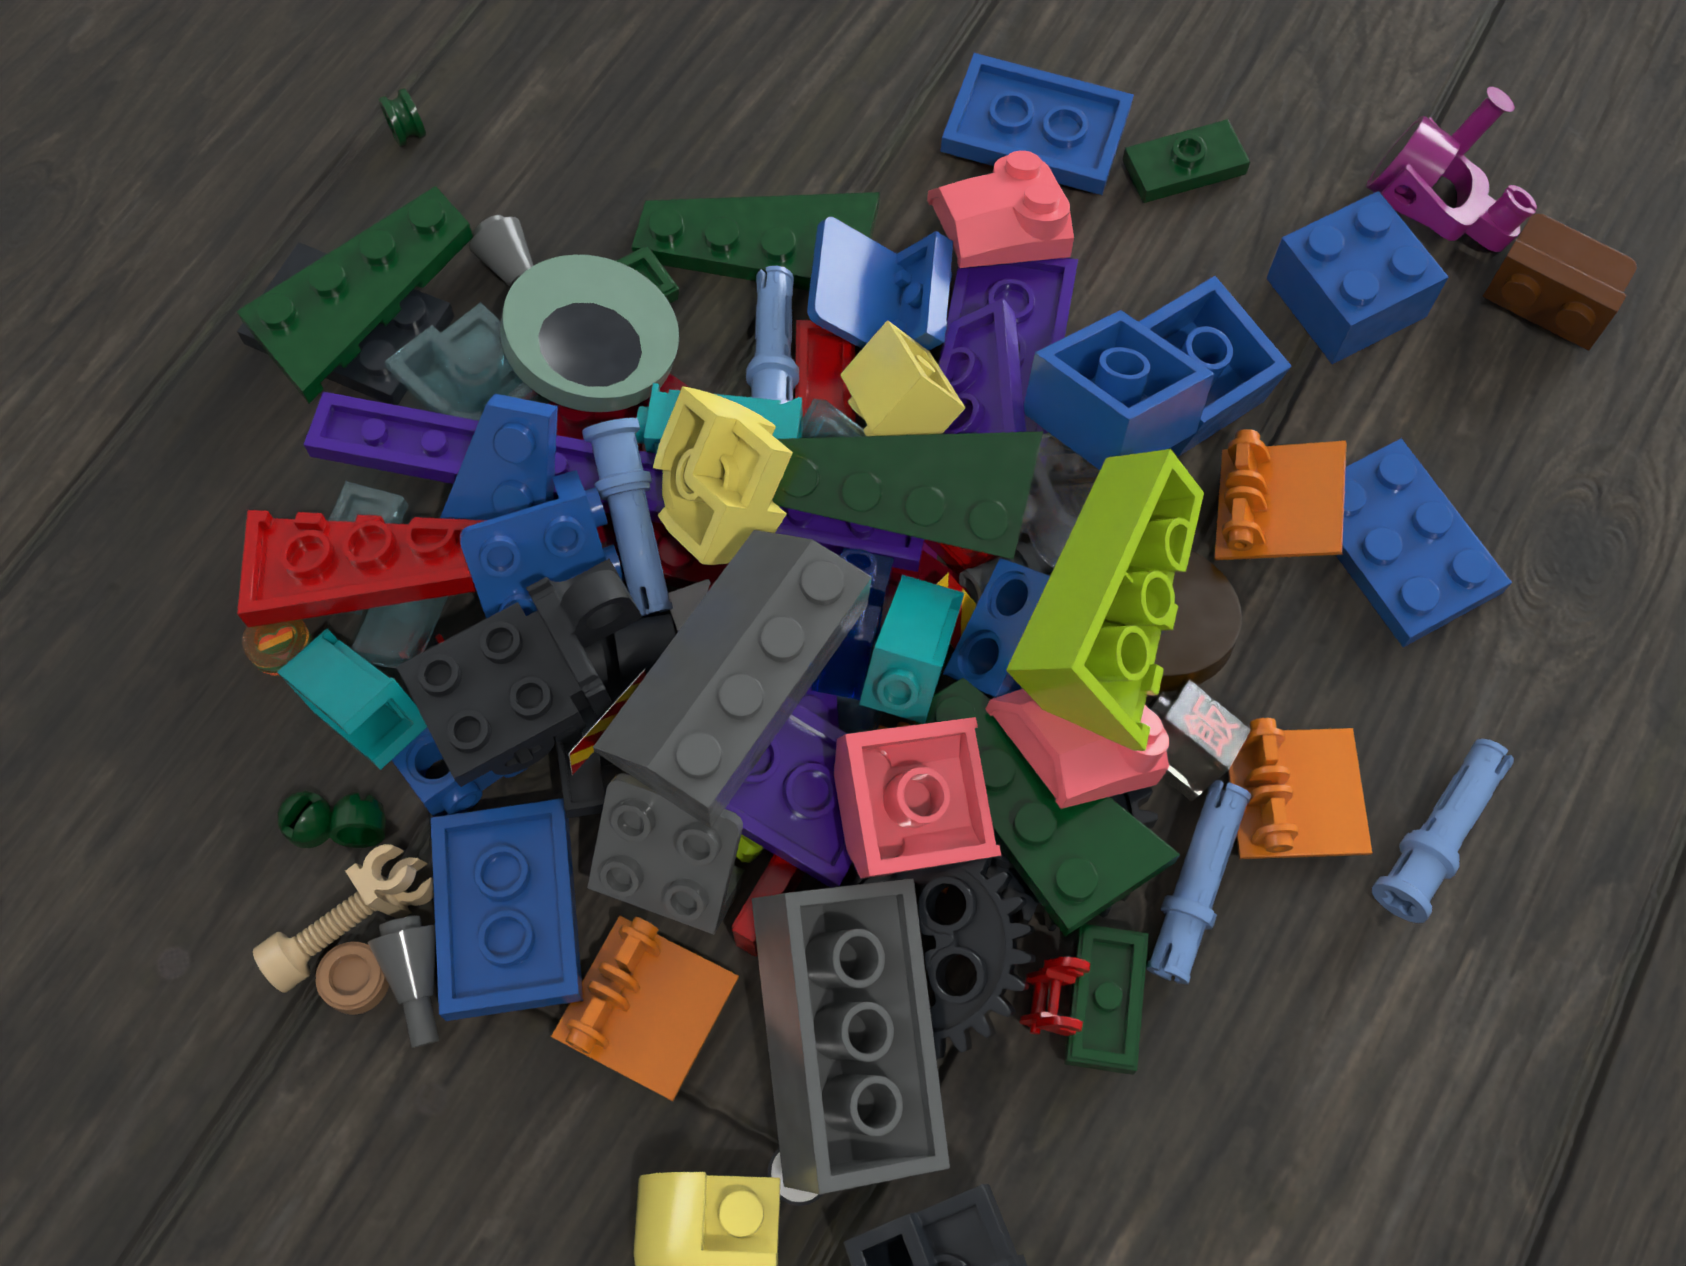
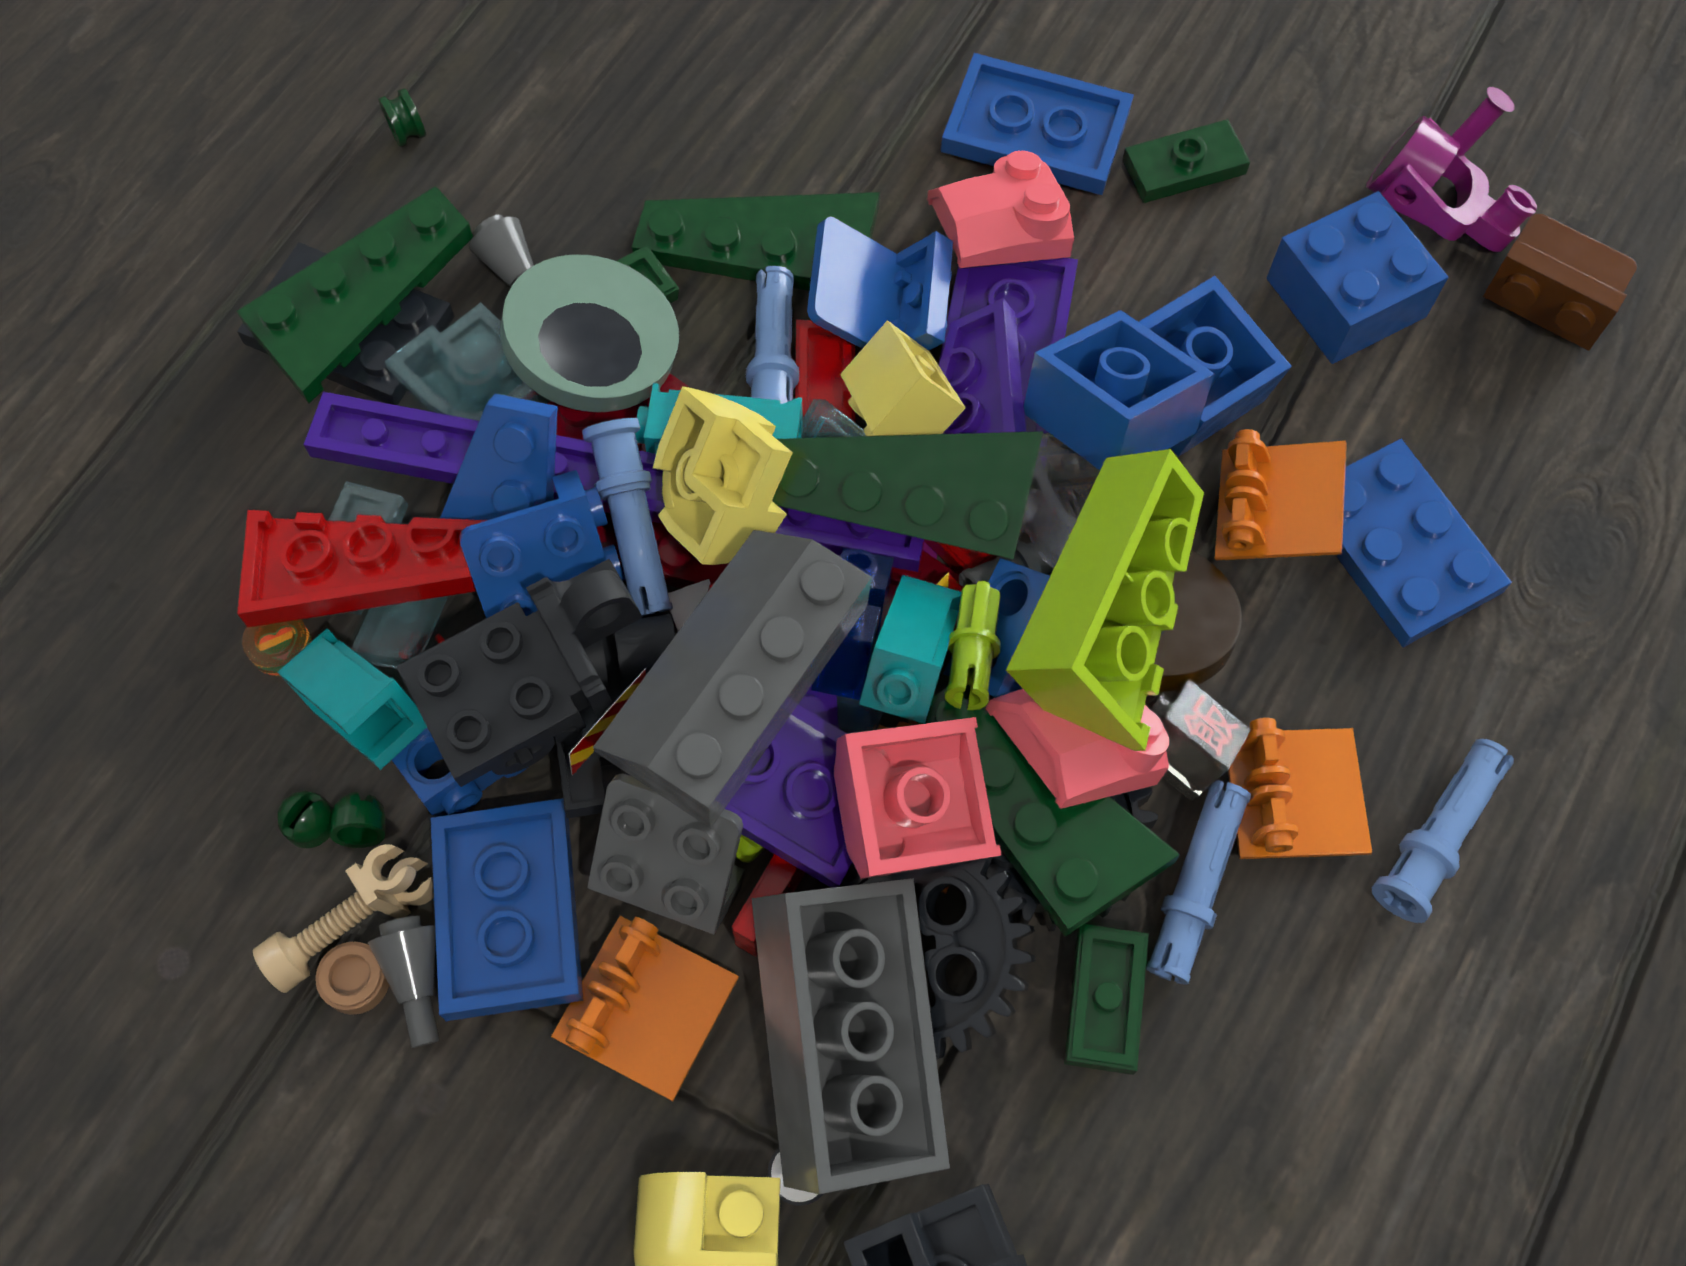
red piece [1019,957,1090,1036] -> none
none -> lime axle [945,580,1001,710]

